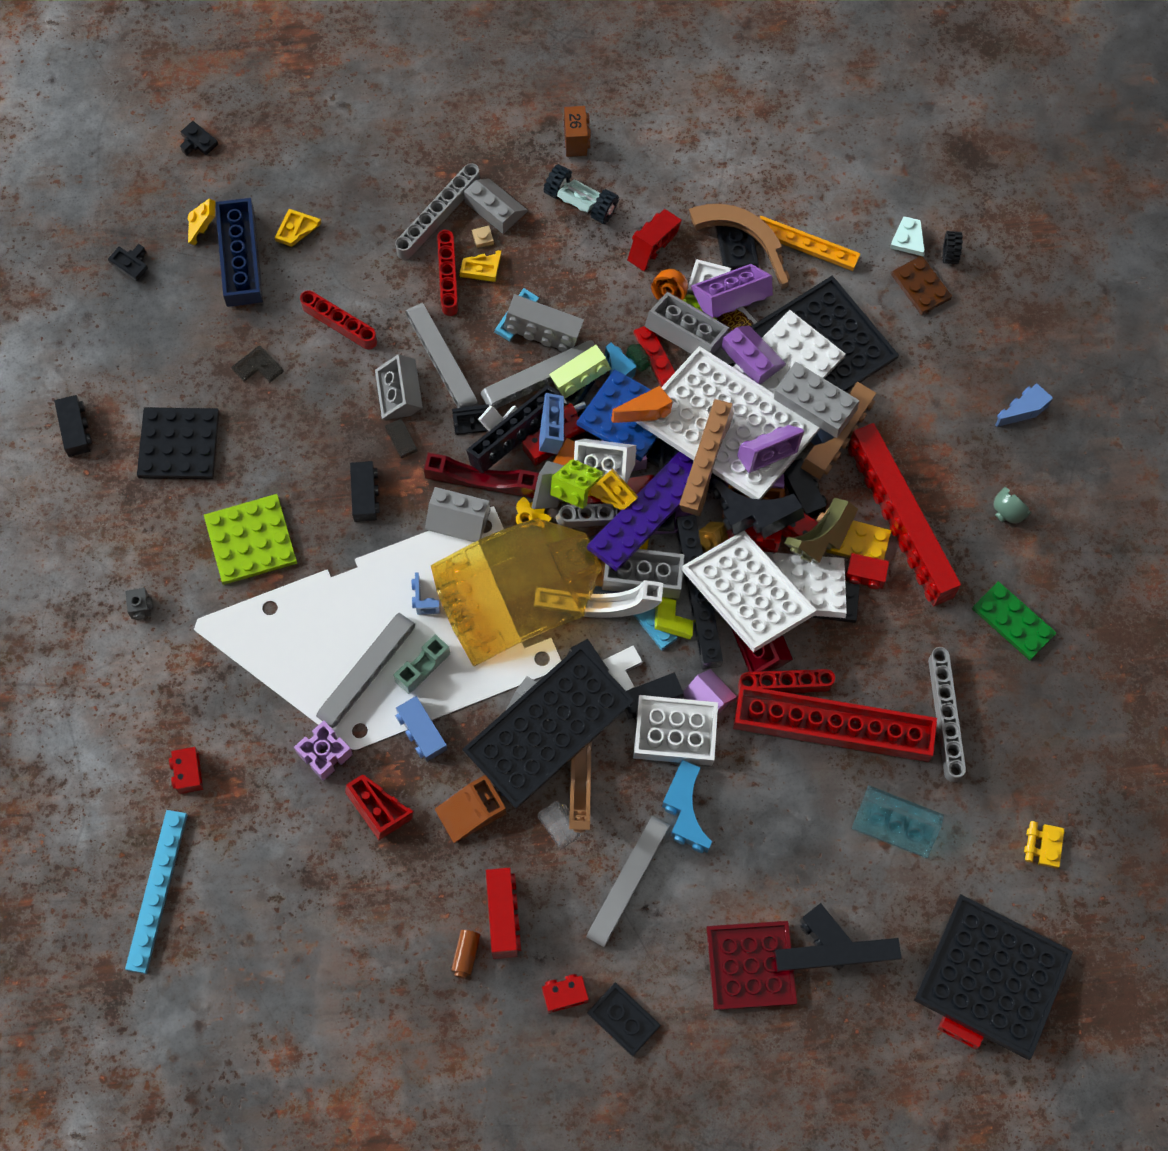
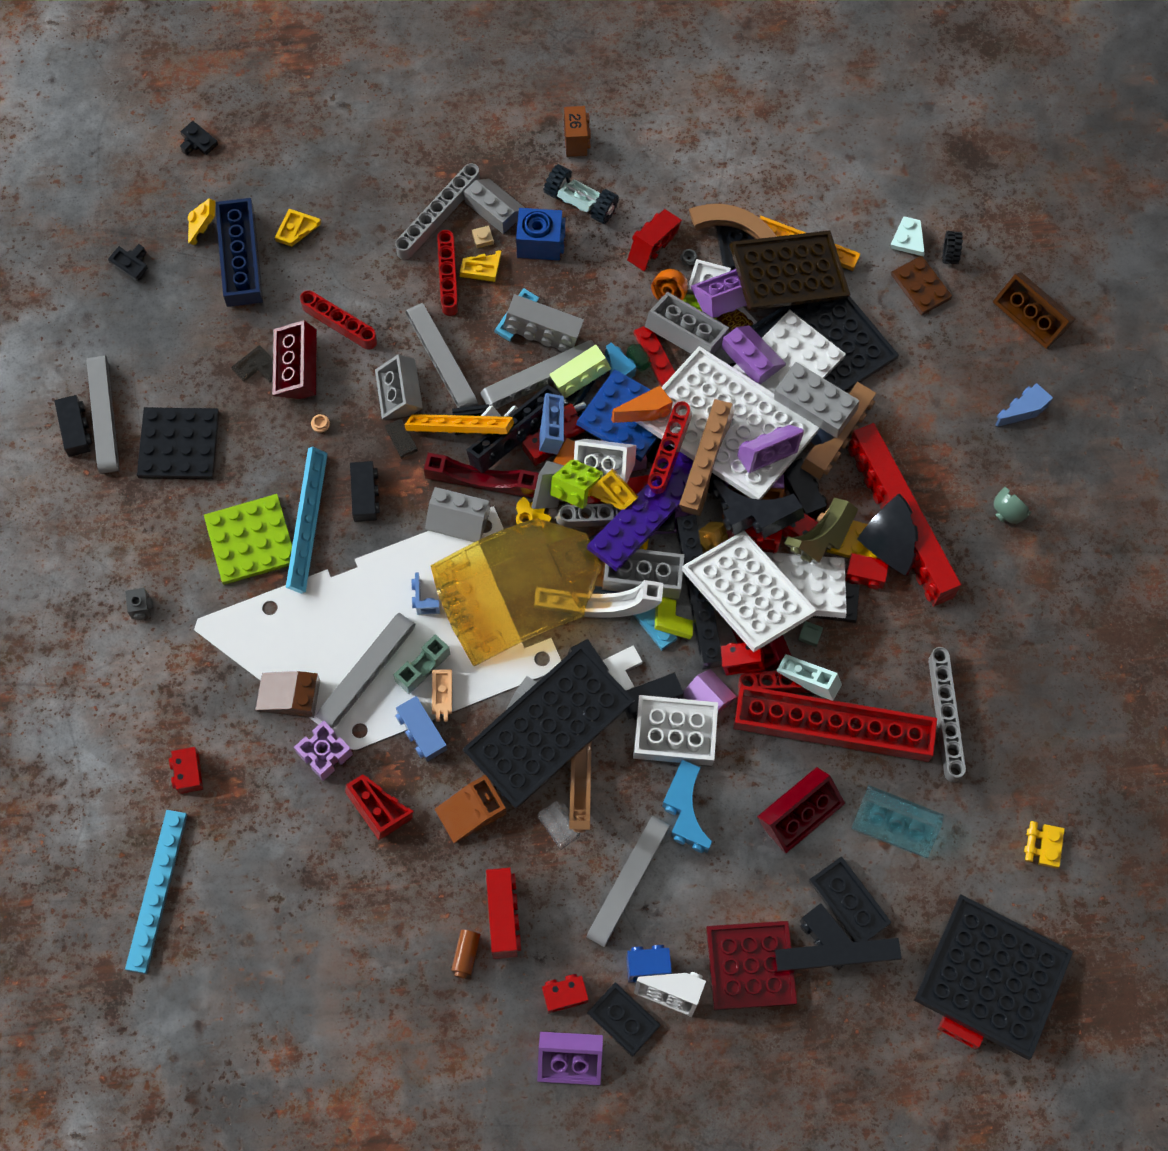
green plate [972,581,1057,661] -> none
none -> light grey beam [87,355,119,474]
none -> slope [255,671,321,718]
none -> dark red slope [272,320,317,399]
none -> medium azure plate [286,447,328,594]
none -> light nougat plate [311,414,330,433]
none -> light orange plate [404,414,514,435]
none -> light nougat hinge [432,669,452,722]
none -> blue brick [516,208,566,260]
none -> medium lavender slope [537,1032,603,1085]
none -> blue brick [626,945,672,983]
none -> white slope [634,972,706,1017]
none -> red beam [648,401,692,494]
none -> dark grey plate [680,249,698,266]
none -> red brick [721,642,765,676]
none -> dark brown plate [729,230,851,311]
none -> dark red slope [757,767,845,853]
none -> light aqua slope [777,654,842,701]
none -> sand green plate [798,621,823,647]
none -> black plate [809,856,892,942]
none -> black brick [857,494,918,575]
none -> reddish brown slope [993,272,1076,349]

